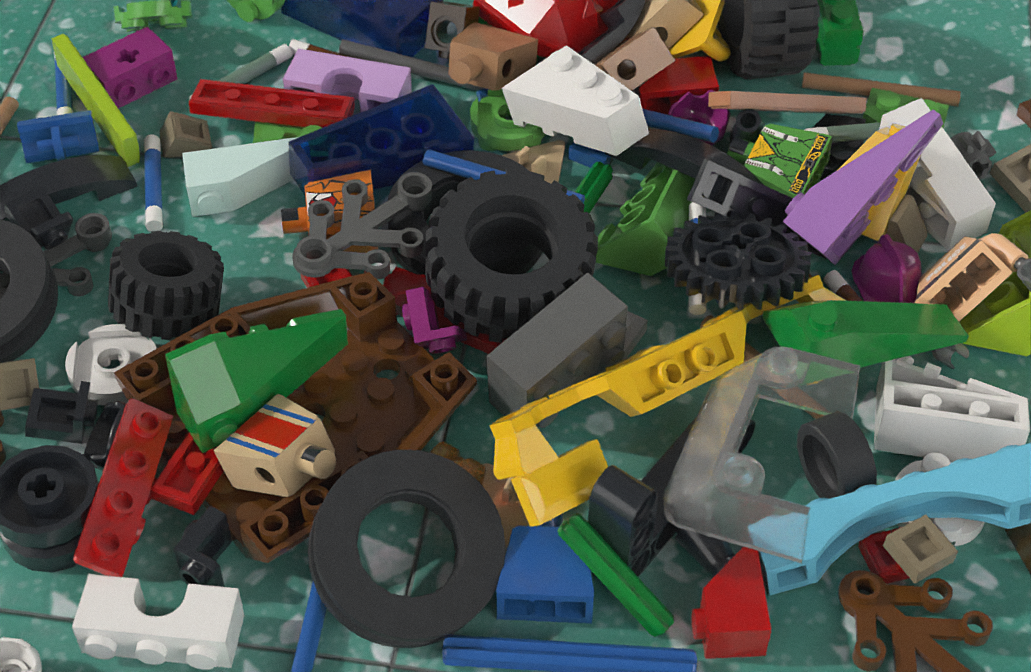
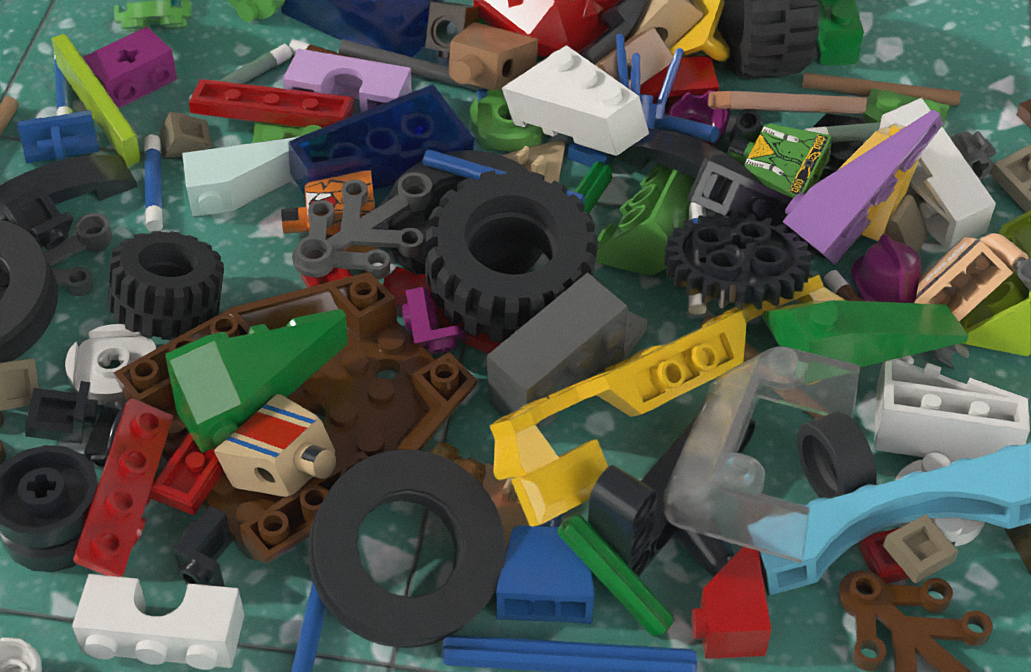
none -> blue plant [616,34,683,129]

